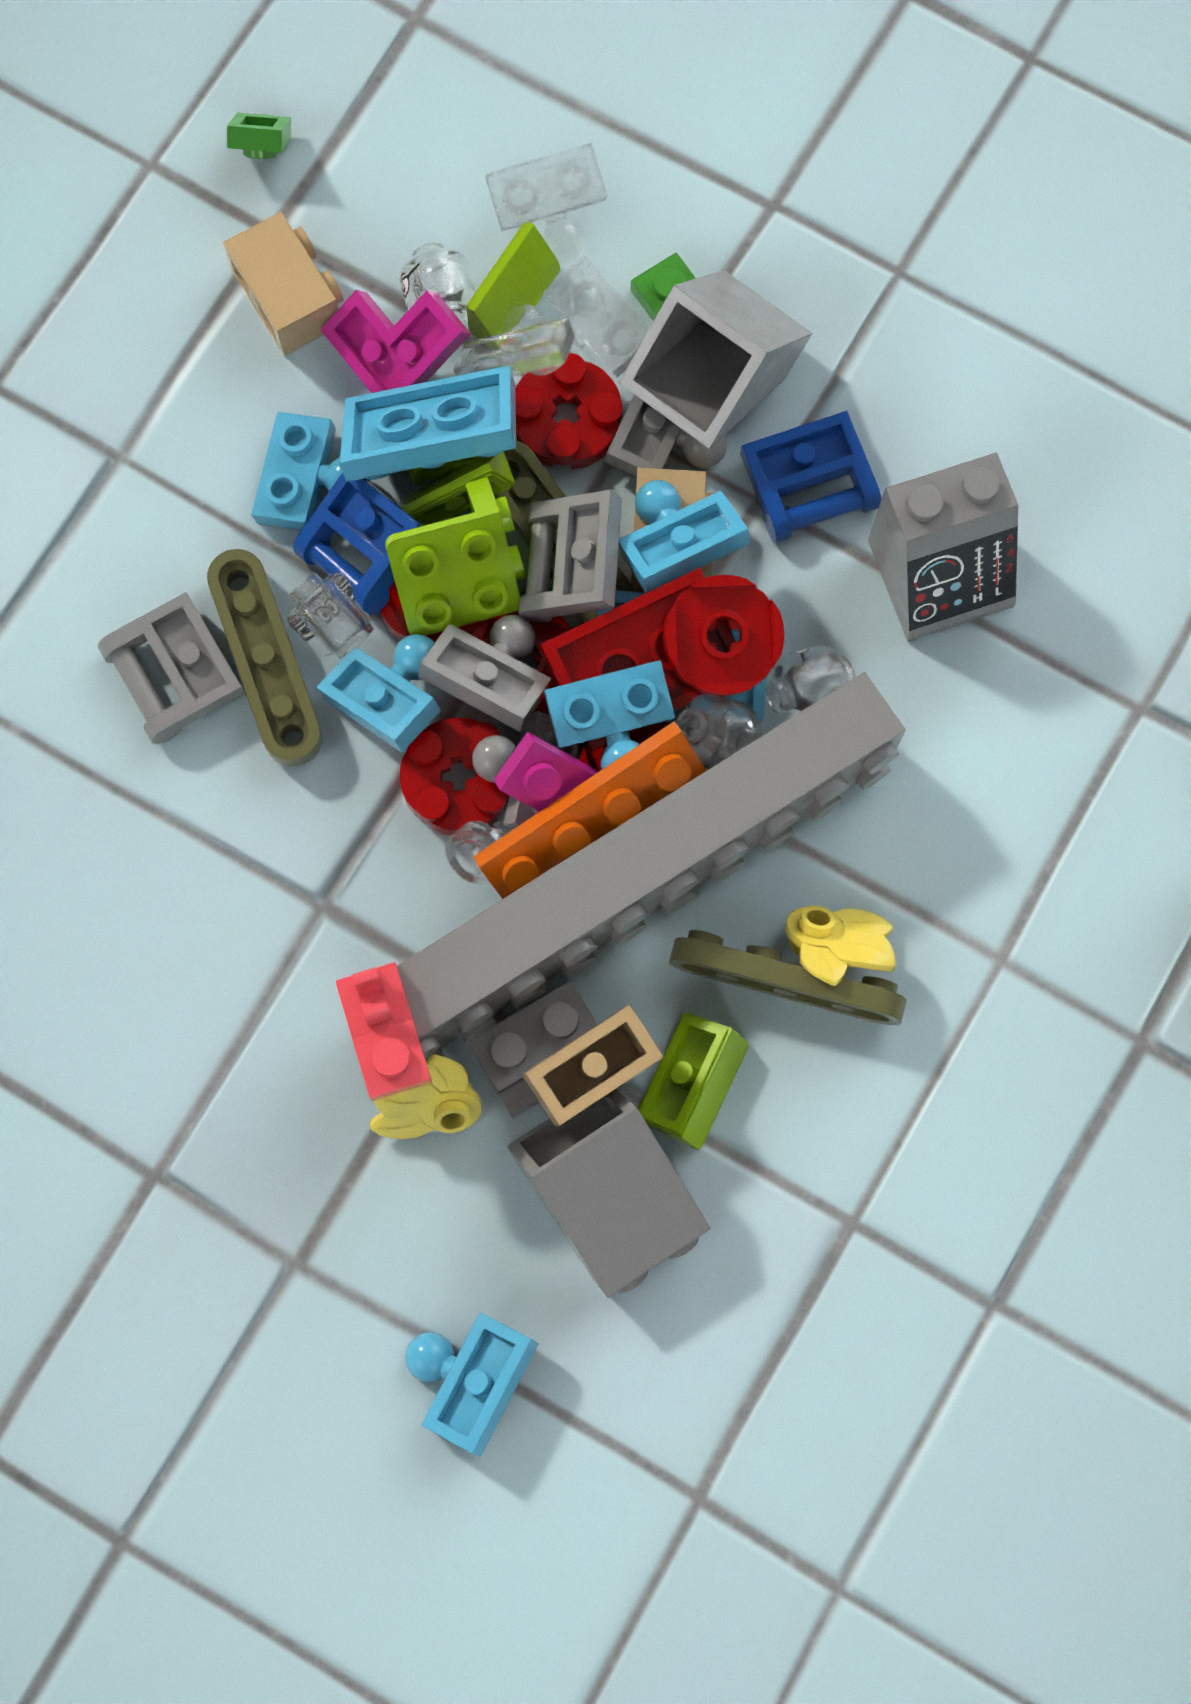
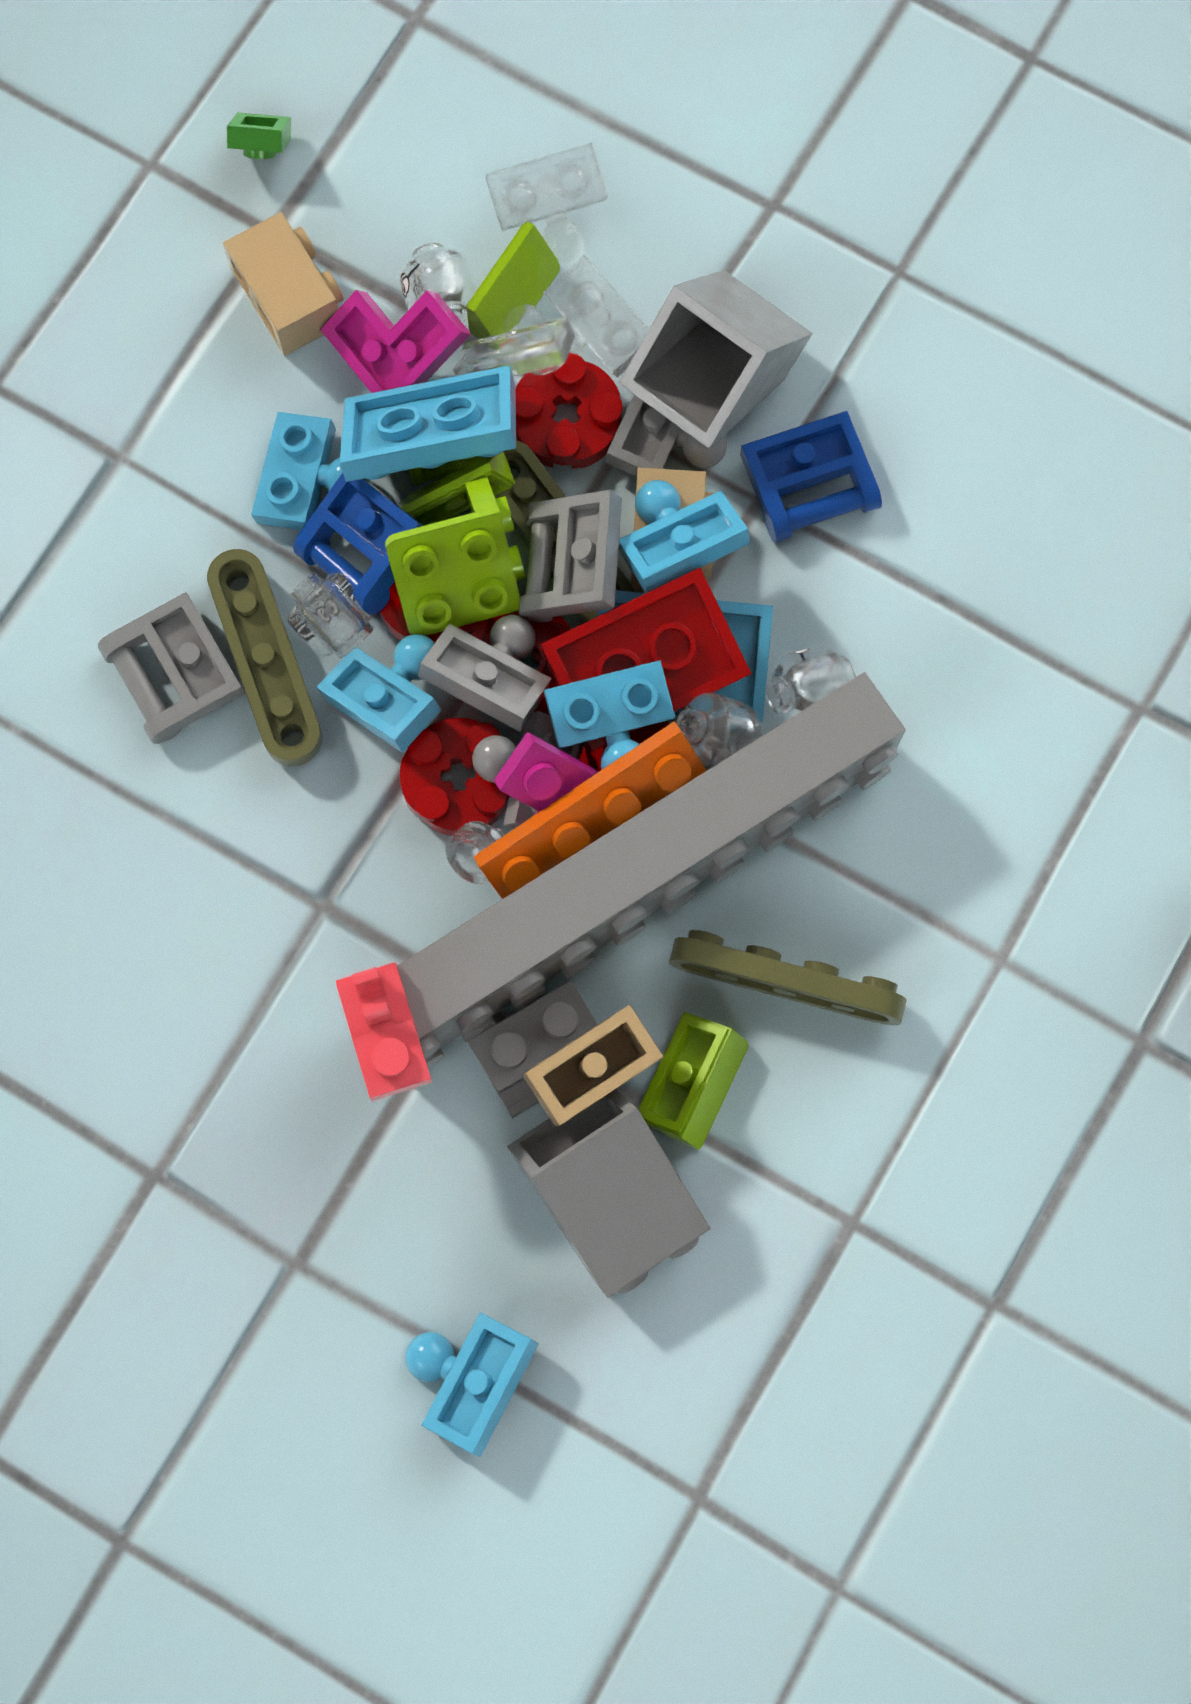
light yellow plate [369,1054,482,1139] -> none
bright green plate [630,252,696,321] -> none
red plate [663,574,785,696] -> none
light yellow plate [785,906,896,986] -> none
light grey slope [868,452,1018,642] -> none

